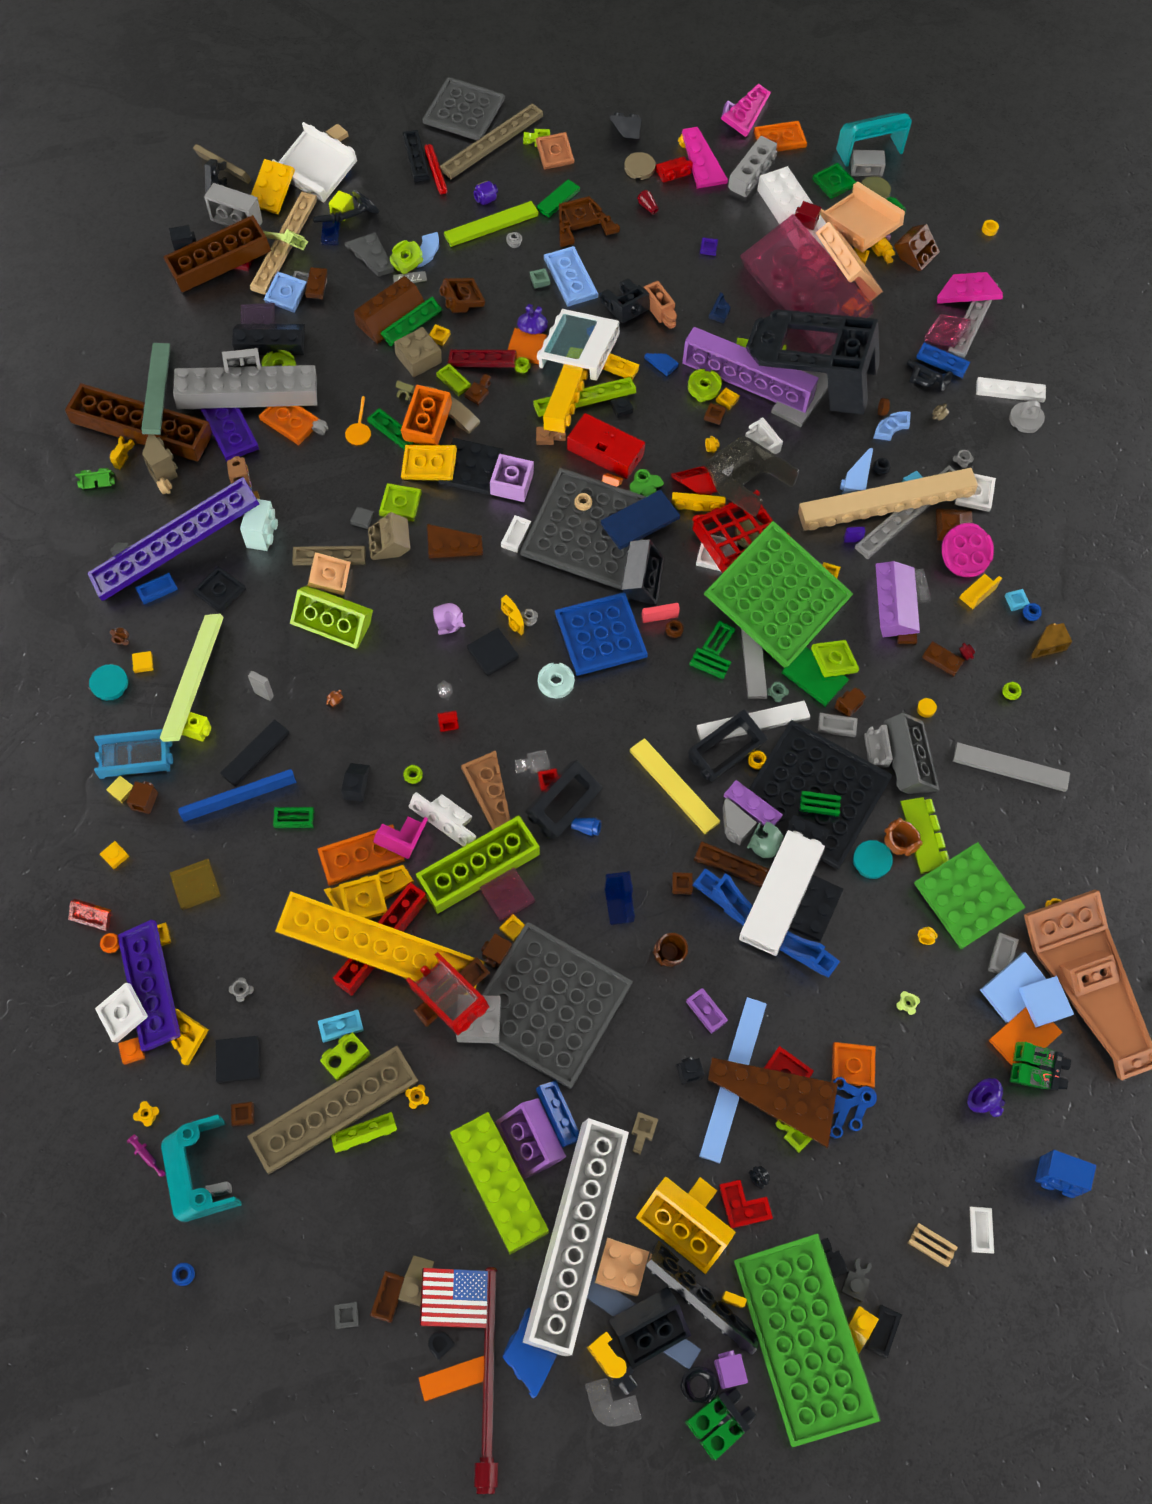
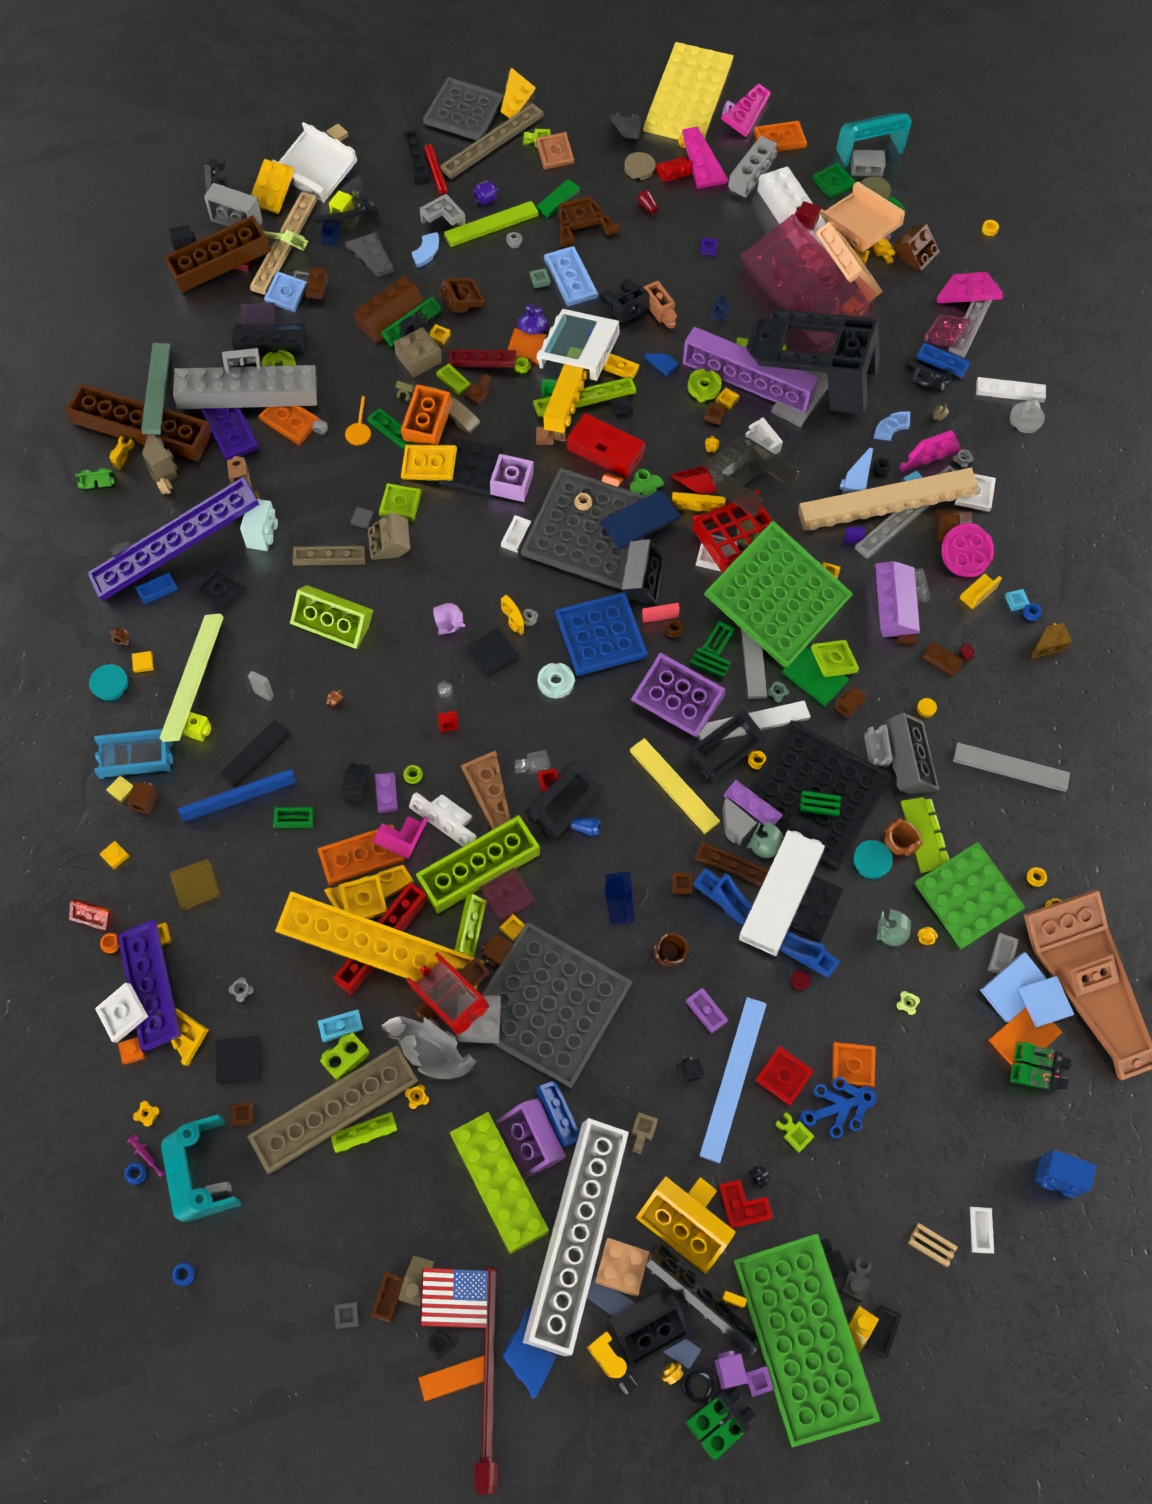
dark tan tile [193,144,251,184] -> none
light nougat plate [307,552,351,596] -> none
lime plate [390,240,423,274] -> none
light grey sticker [393,271,427,283] -> none
reddish brown wing [427,524,483,558] -> none
clear plate [585,1378,642,1427] -> none
reddish brown wing [708,1058,838,1148] -> none
light grey tile [818,713,858,738] -> none
reddish brown tile [878,398,890,416] -> none
dark purple hair [967,1078,1005,1117] -> none
lime plate [1002,682,1022,700] -> none
none -> blue plate [124,1162,147,1185]
none -> medium lavender plate [375,772,398,813]
none -> light grey animal [381,1016,479,1080]
none -> black plate [399,310,429,338]
none -> light grey panel [420,194,465,226]
none -> lime plate [454,894,487,957]
none -> yellow wing [501,68,536,119]
none -> green tile [542,378,558,398]
none -> medium lavender slope [631,653,725,737]
none -> light yellow plate [643,42,734,139]
none -> yellow plate [662,1362,684,1385]
none -> medium lavender plate [746,1366,774,1397]
none -> dark red plate [791,969,812,990]
none -> sand green helmet [876,909,911,946]
none -> dark pink wing [899,430,961,472]
none -> yellow plate [1027,867,1047,887]

